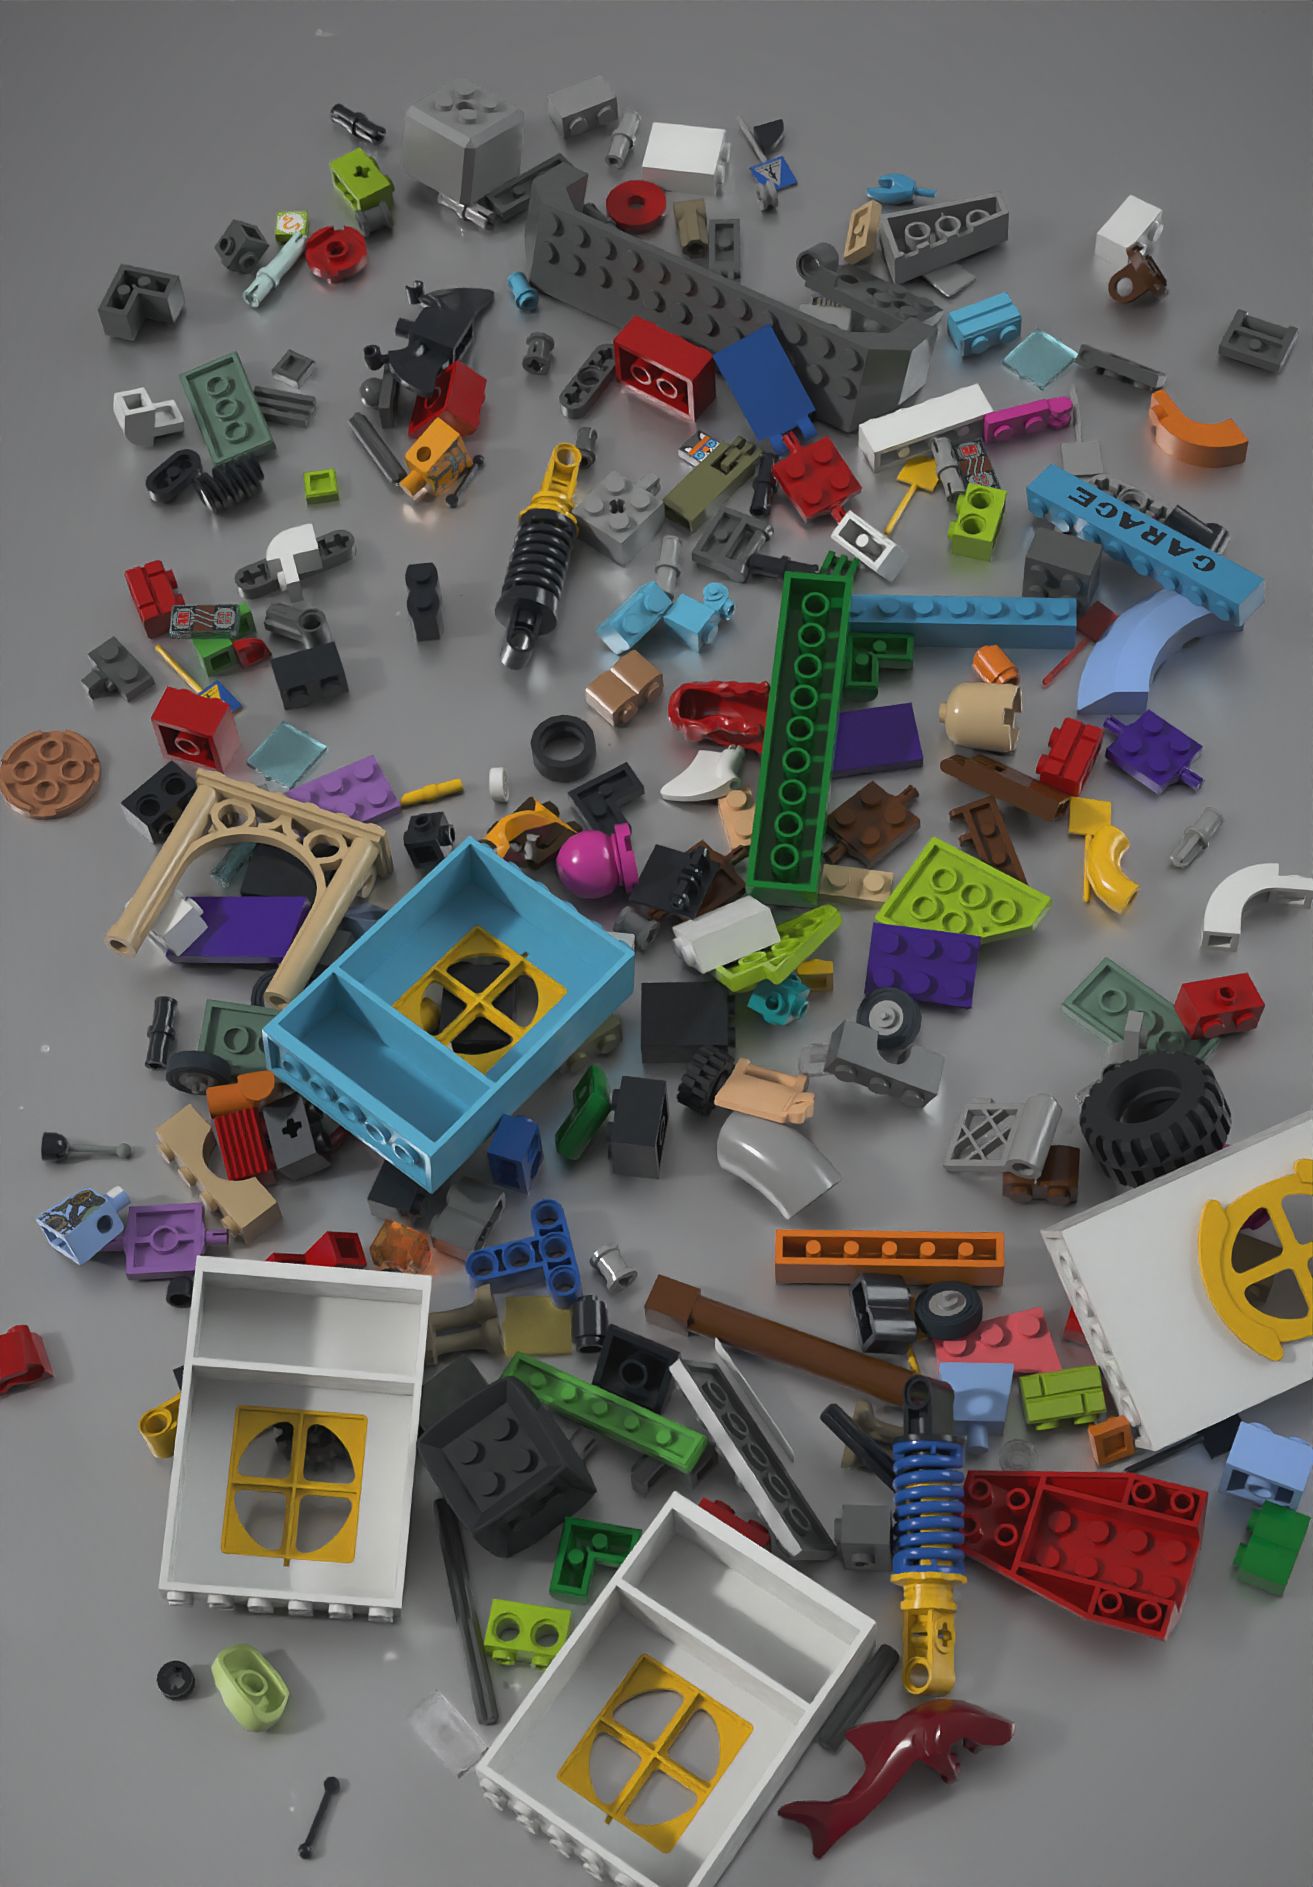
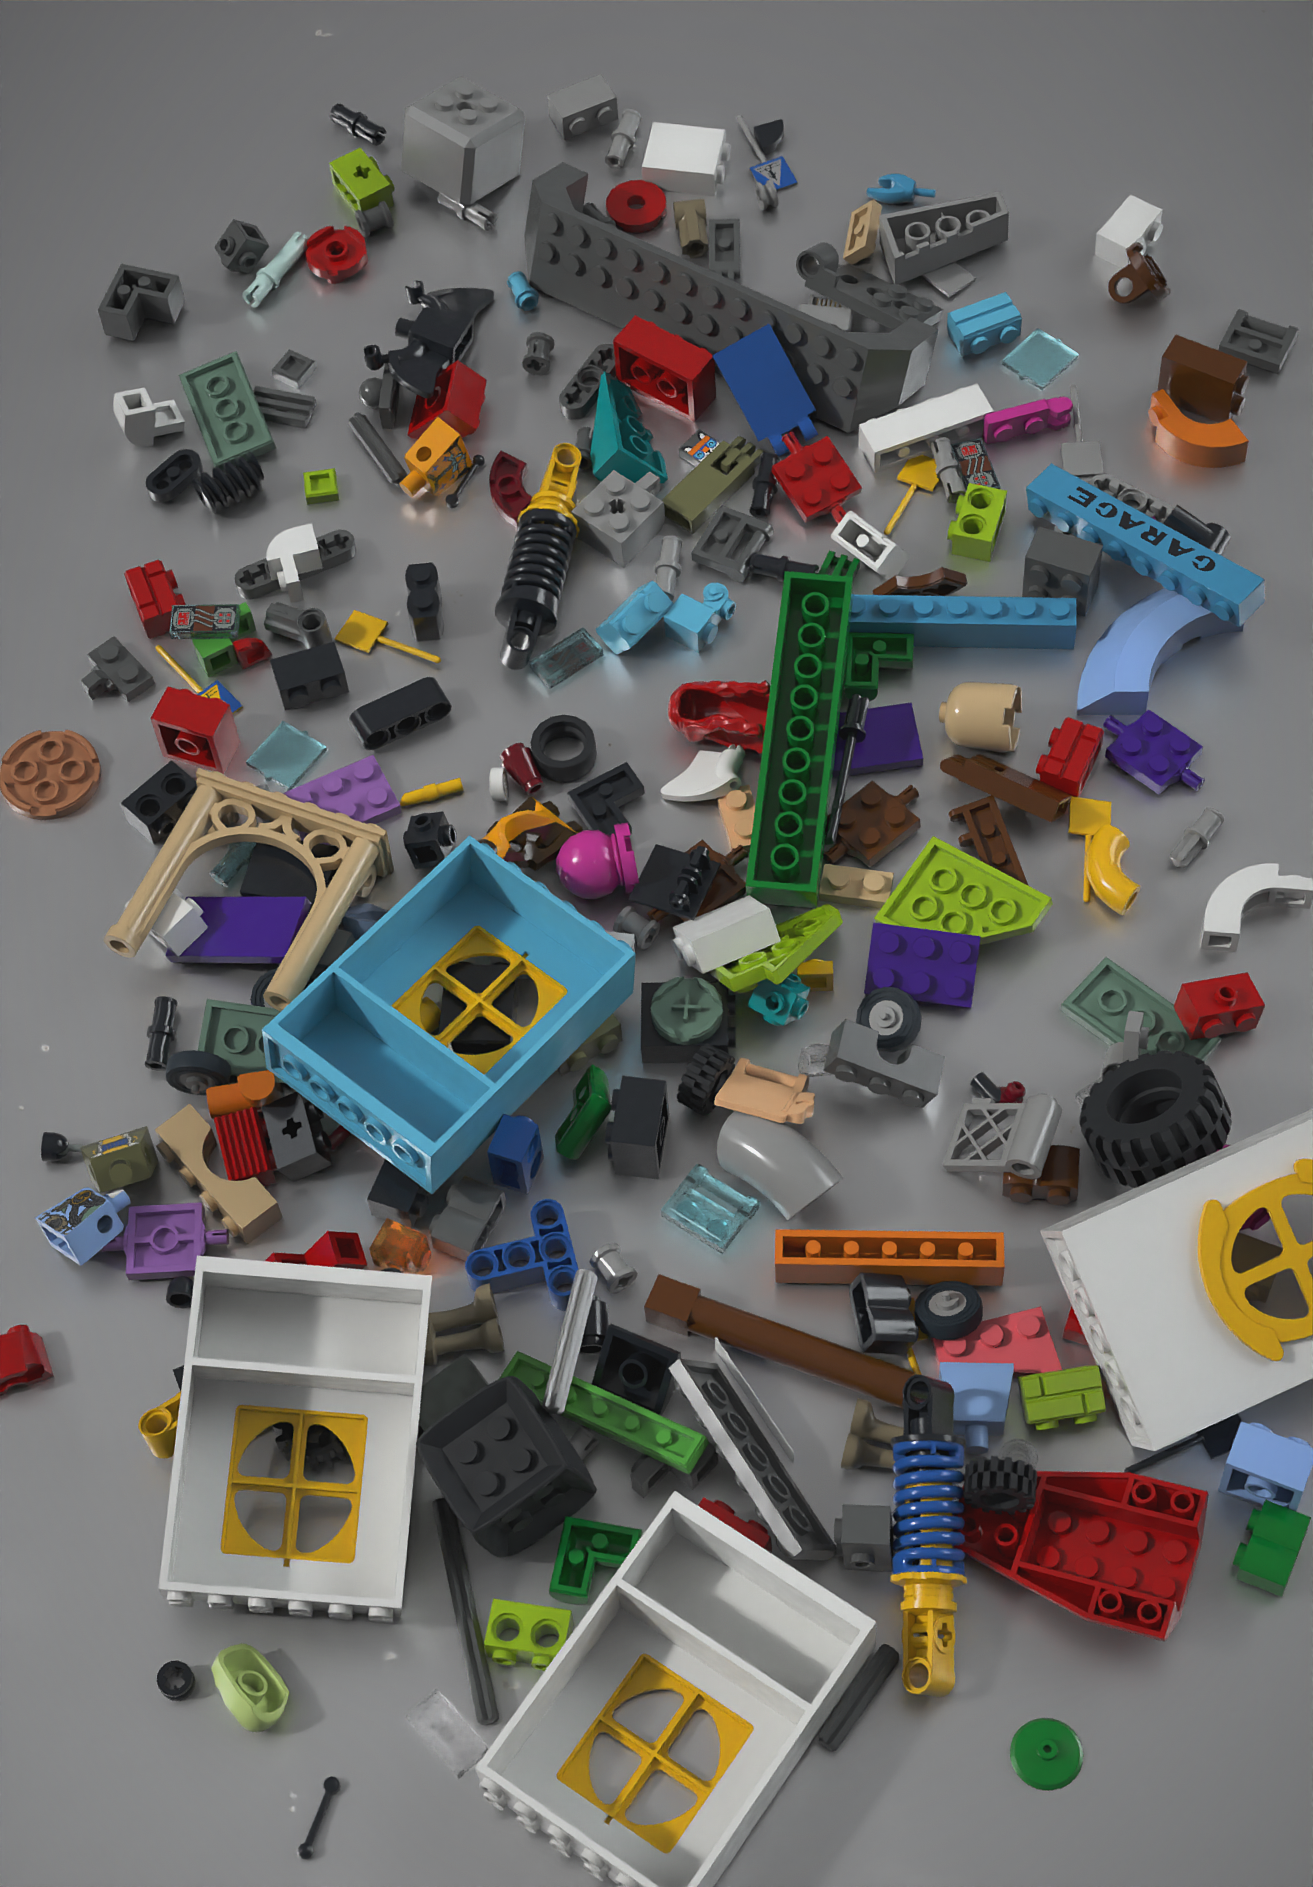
tile [275,211,309,242] -> none
dark grey plate [485,153,574,221] -> none
clear yellow piece [502,1296,572,1357] -> none
medium nougat brick [585,650,664,727] -> none
dark red piece [777,1699,1016,1859] -> none
black axle [820,1403,897,1493] -> none
orange brick [972,645,1021,686] -> none
clear red piece [1042,600,1119,685] -> none
dark grey hinge [1075,344,1167,391] -> none
orange tile [1088,1415,1135,1467] -> none
none -> olive torso [80,1126,158,1193]
none -> yellow piece [334,610,441,663]
none -> black beam [349,677,452,750]
none -> dark red tile [489,450,532,527]
none -> dark red cone [500,743,544,795]
none -> clear light blue tile [529,627,603,689]
none -> light grey axle [542,1269,598,1414]
none -> teal wedge [590,372,668,484]
none -> sand green tile [651,976,723,1045]
none -> clear light blue plate [661,1164,760,1254]
none -> black piece [825,694,869,845]
none -> reddish brown tile [872,567,967,596]
none -> black tyre [963,1456,1037,1515]
none -> arm [970,1072,1026,1103]
none -> green piece [1010,1718,1084,1791]
none -> reddish brown brick [1157,334,1249,423]

